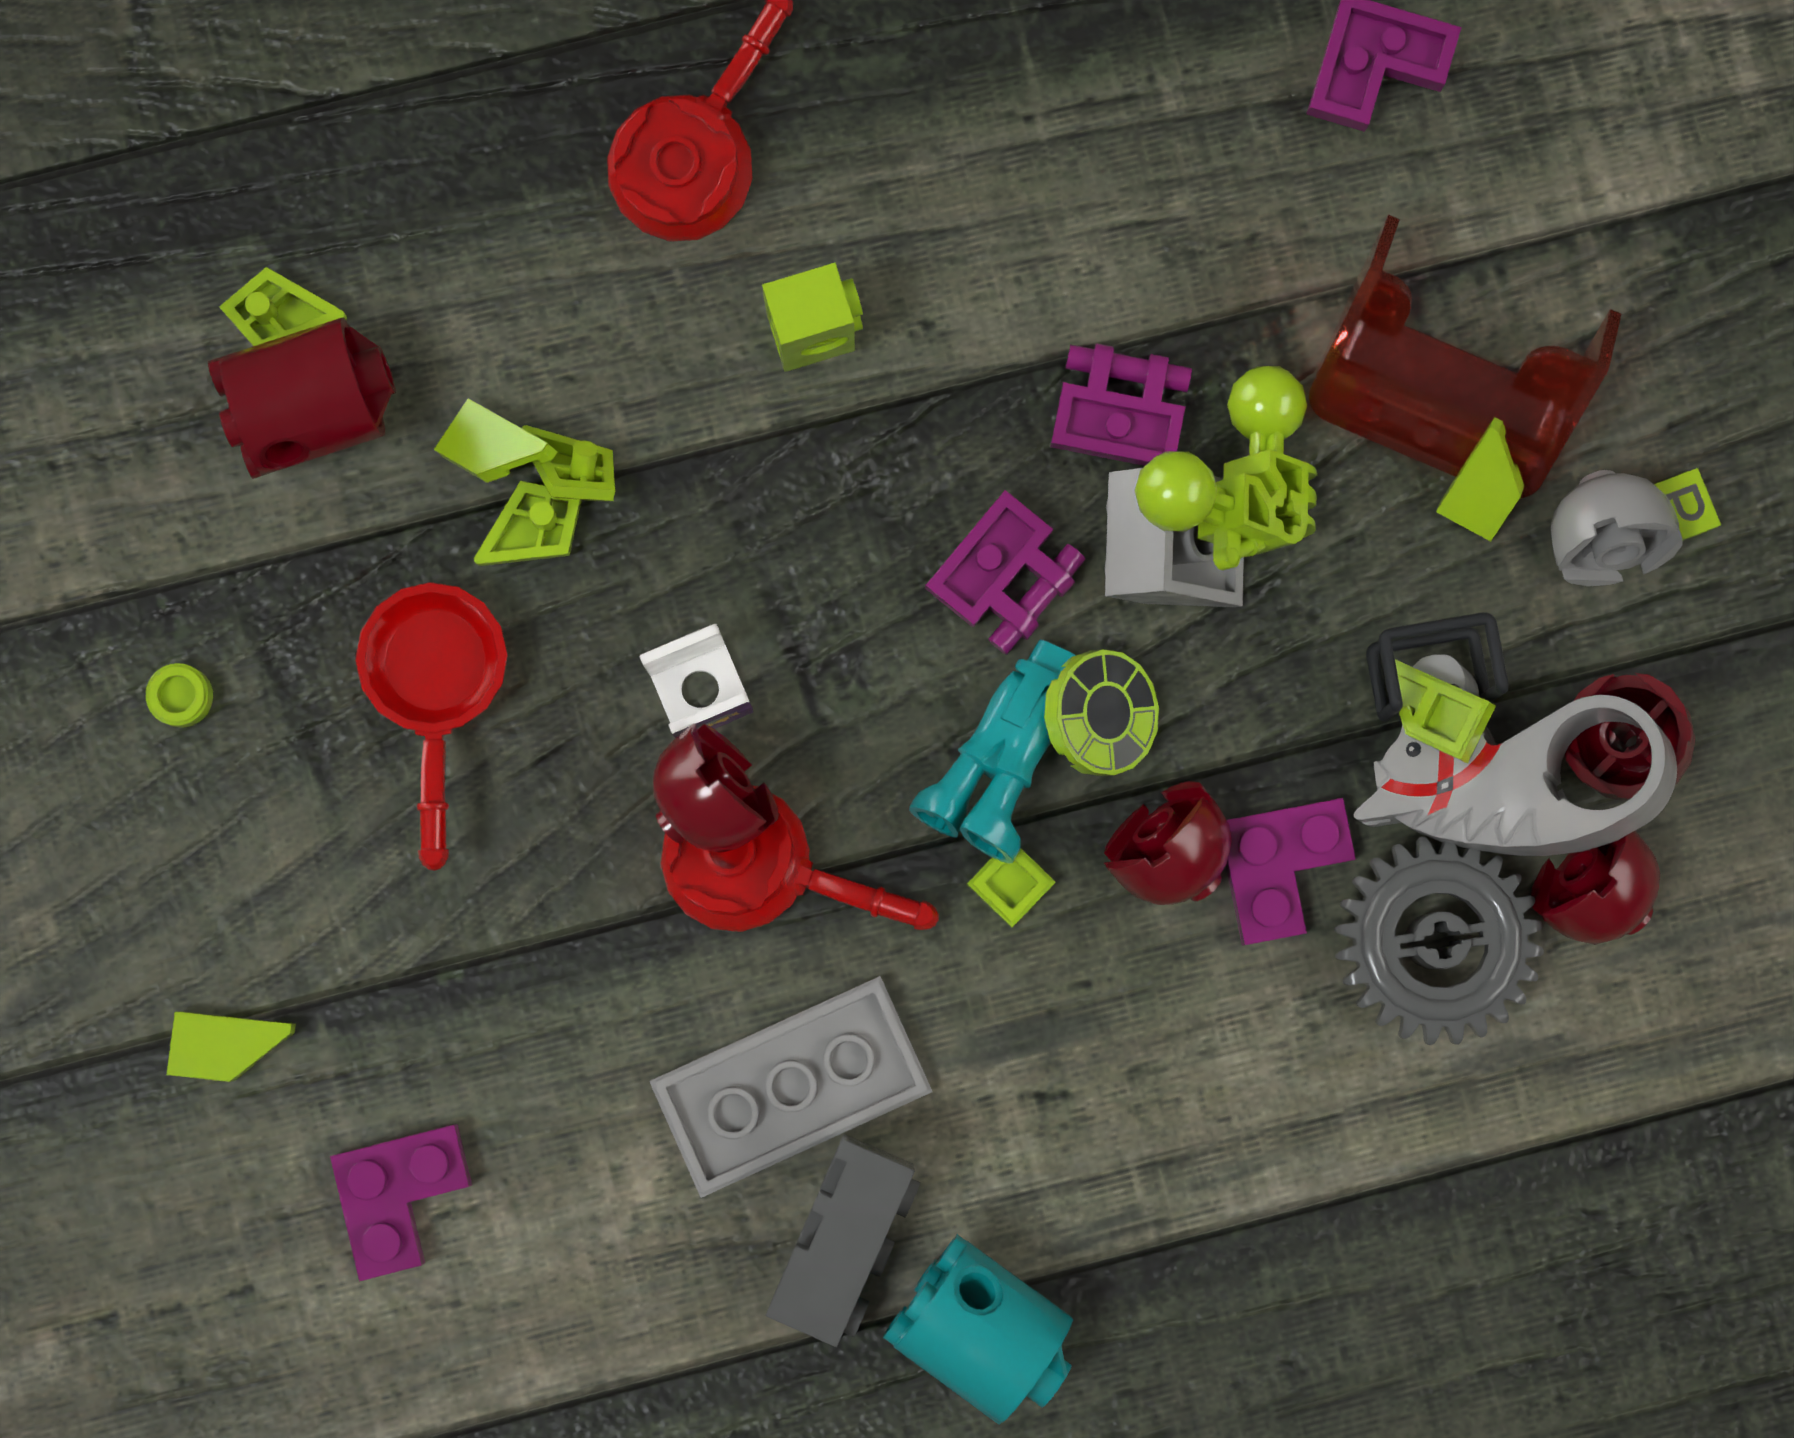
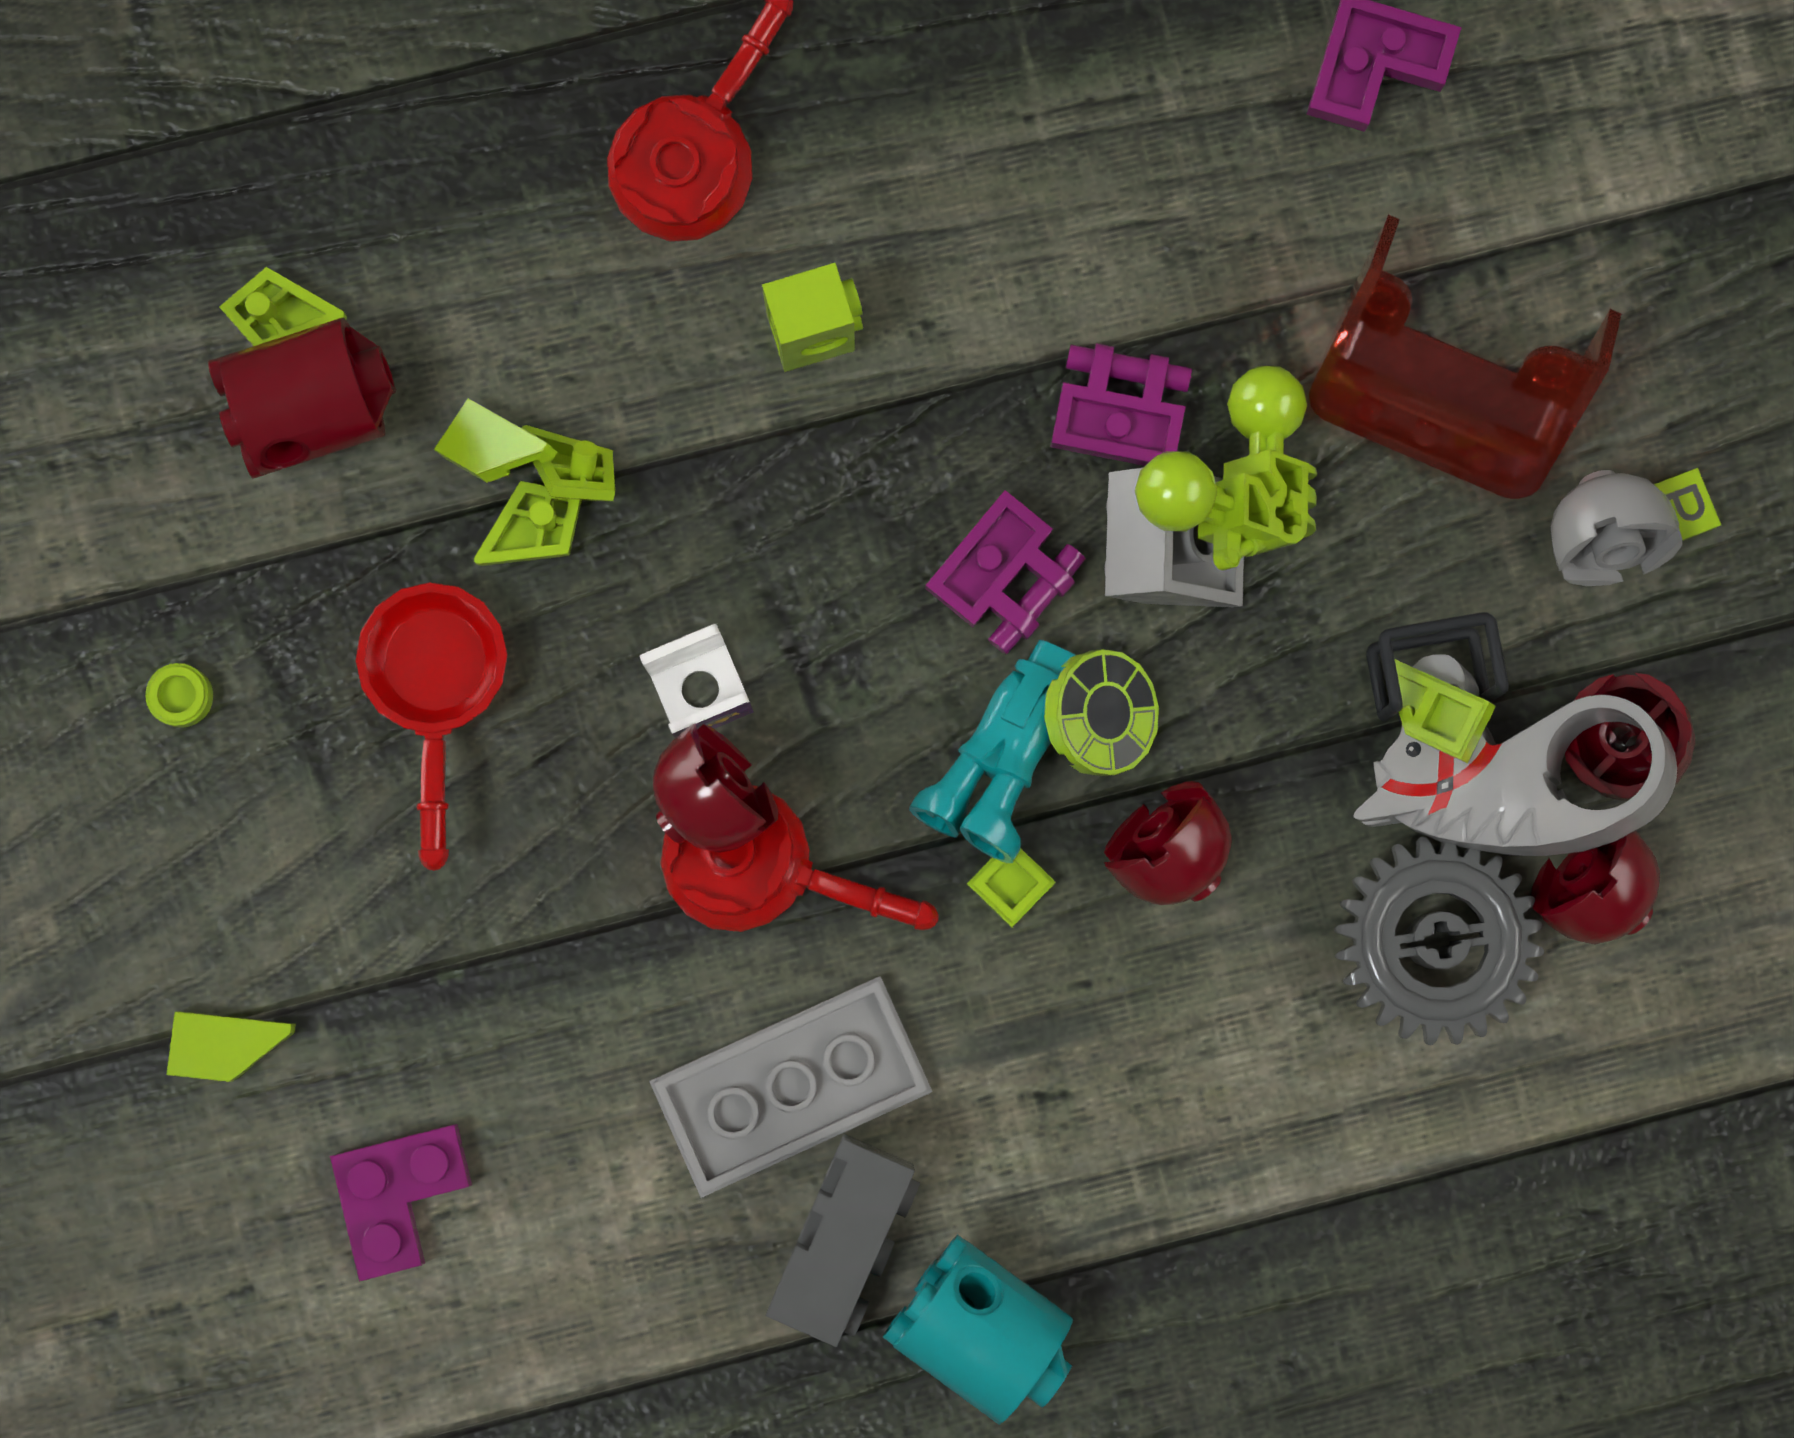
magenta plate [1226,798,1356,946] -> none
lime tile [1436,417,1524,542] -> none

